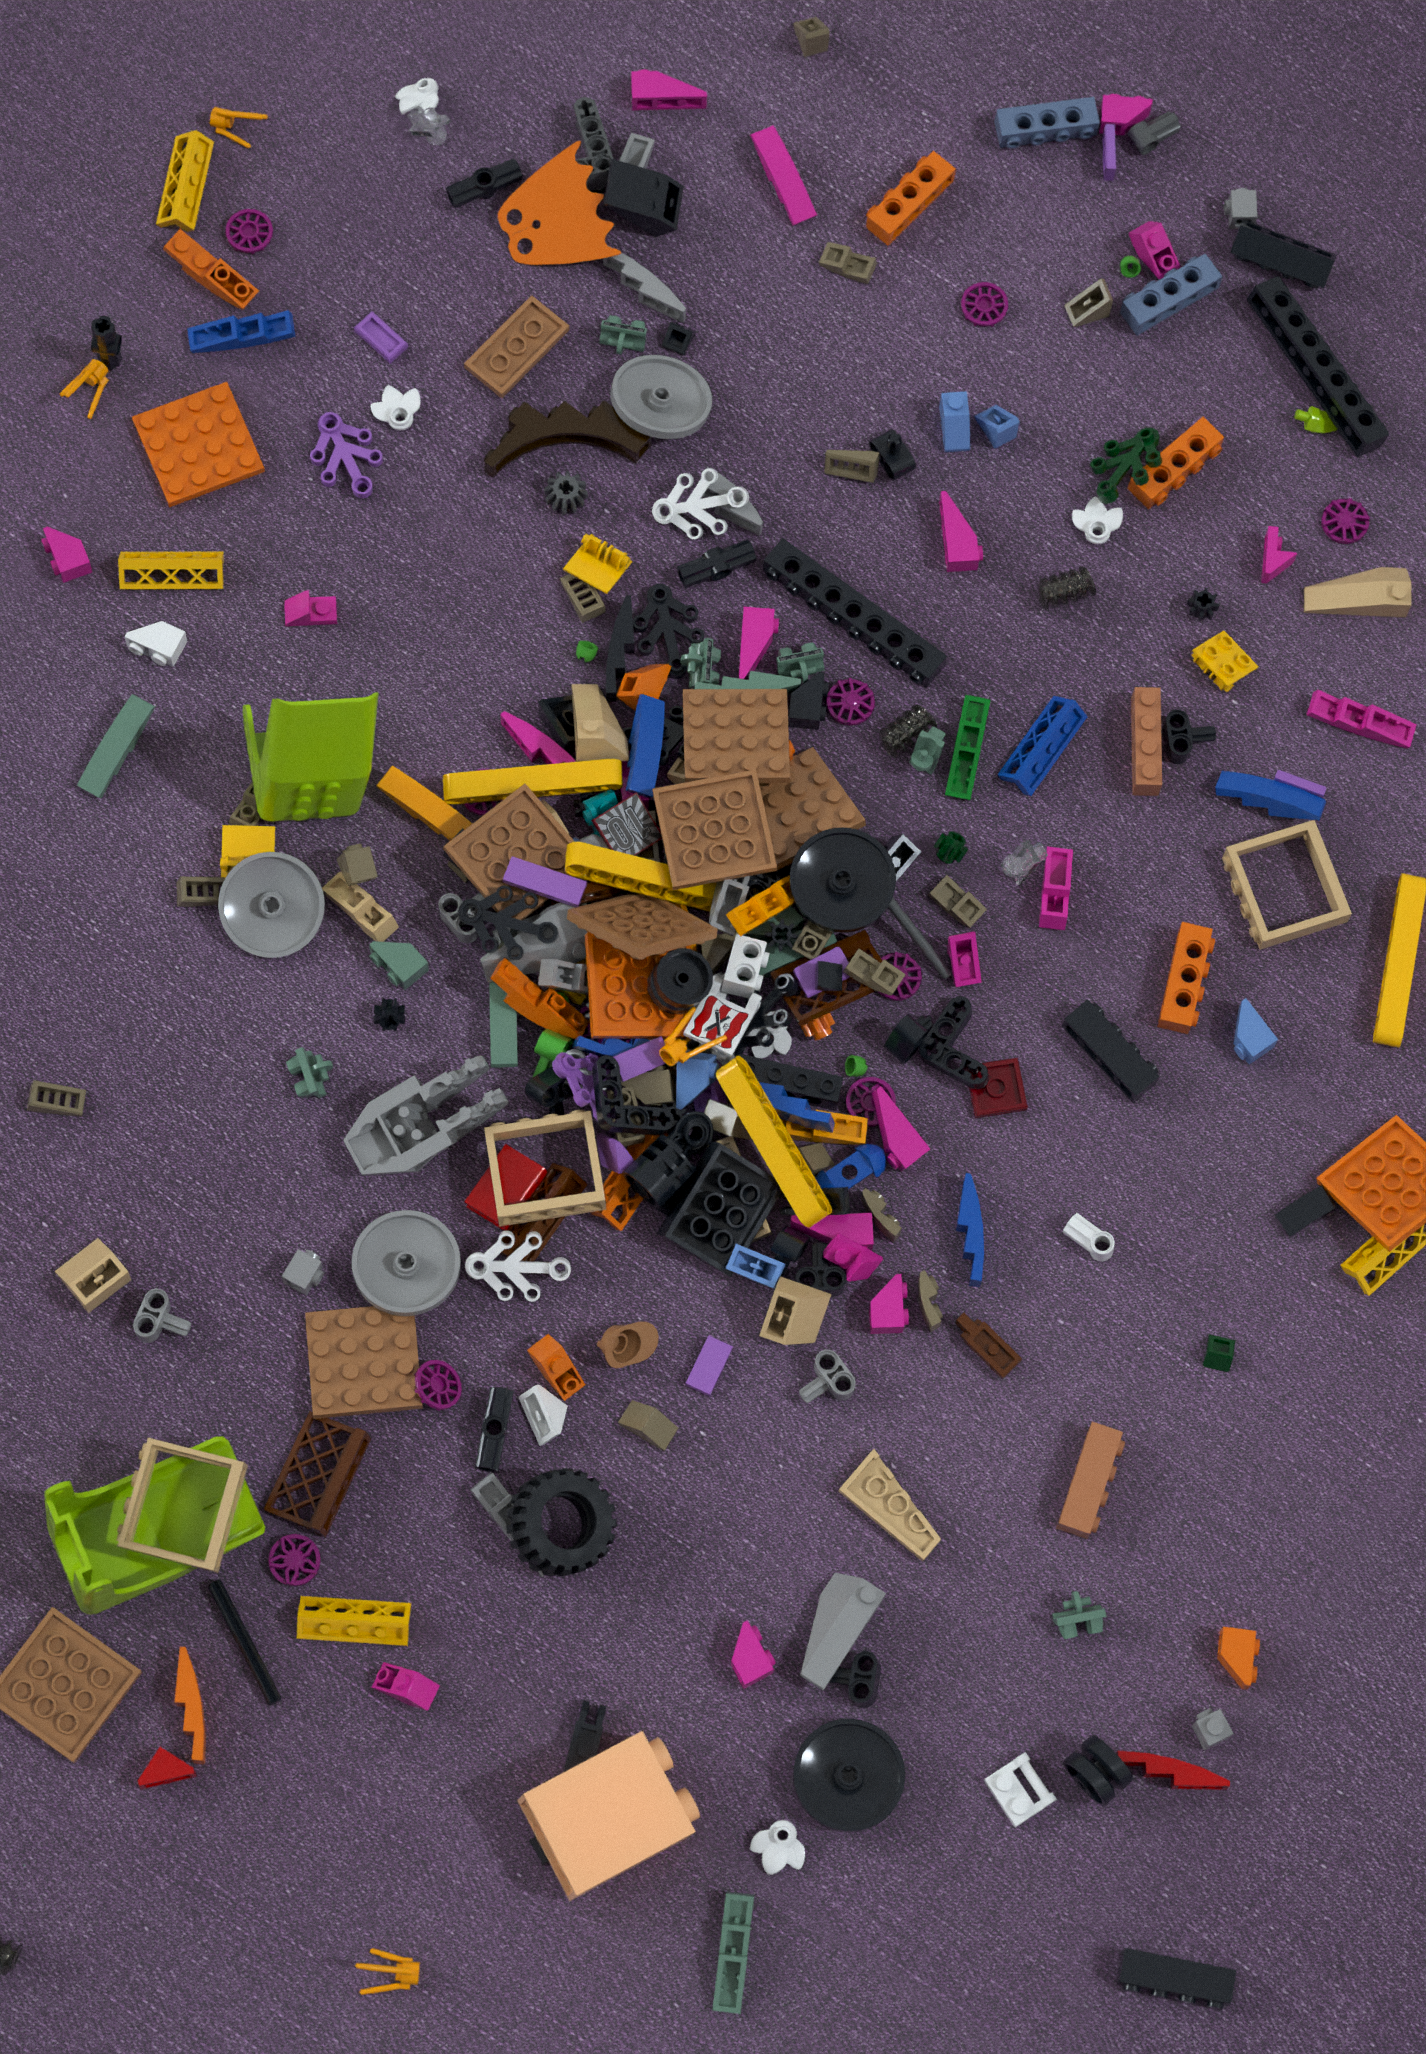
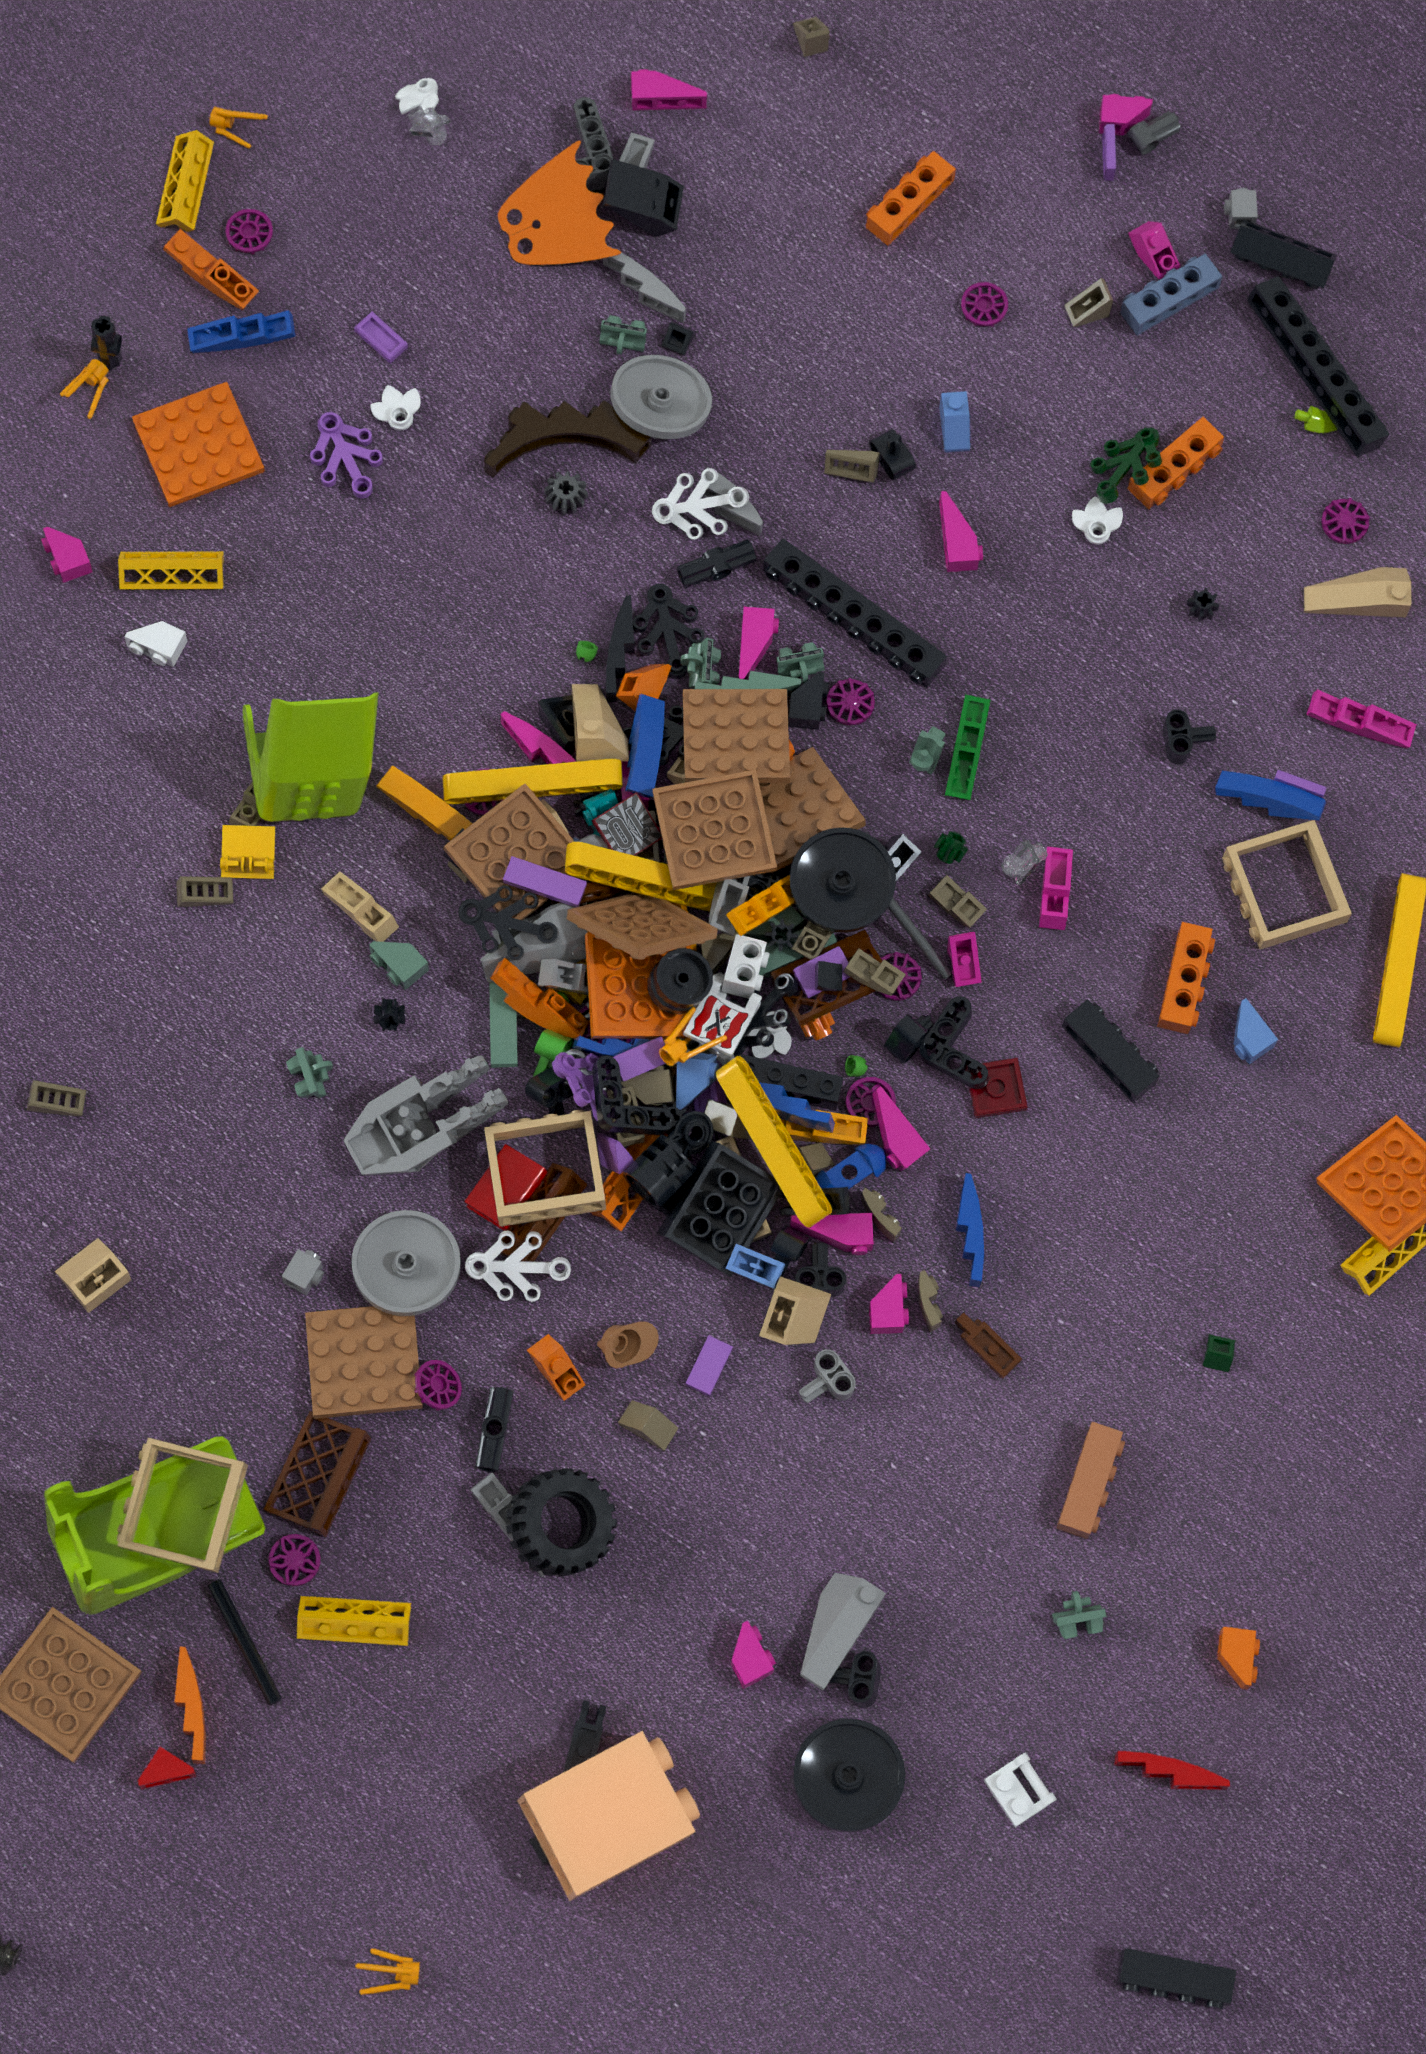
sand green slope [77,694,156,798] -> none
light grey beam [133,1288,191,1343] -> none
light grey dish [218,852,325,958] -> none
dark pink slope [284,590,337,626] -> none
dark tan slope [337,844,378,886] -> none
dark pink slope [372,1662,440,1711] -> none
light grey beam [438,892,484,943] -> none
black piece [446,158,523,209] -> none
medium nougat plate [464,295,569,398] -> none
white slope [518,1385,568,1446] -> none
dark tan slope [560,574,605,623] -> none
yellow hinge [563,534,632,594] -> none
sand green slope [712,1891,754,2014] -> none
dark pink slope [750,125,817,226] -> none
white plate [750,1820,805,1875] -> none
dark tan slope [819,242,877,284] -> none
dark pink slope [823,1232,883,1282] -> none
tan wing [838,1449,941,1562] -> none
clear smoke piece [879,704,937,759] -> none
medium blue slope [975,405,1020,449] -> none
sand blue brick [994,97,1100,148] -> none
blue fence [997,696,1087,796] -> none
clear smoke piece [1039,566,1096,611] -> none
white piece [1063,1213,1115,1261] -> none
black wheel [1063,1735,1134,1807] -> none
bright green hinge [1120,255,1141,278] -> none
nougat brick [1131,687,1162,796] -> none
yellow hinge [1191,631,1259,693] -> none
light grey brick [1192,1708,1233,1751] -> none
dark pink slope [1261,526,1297,584] -> none
black slope [1275,1185,1337,1237] -> none

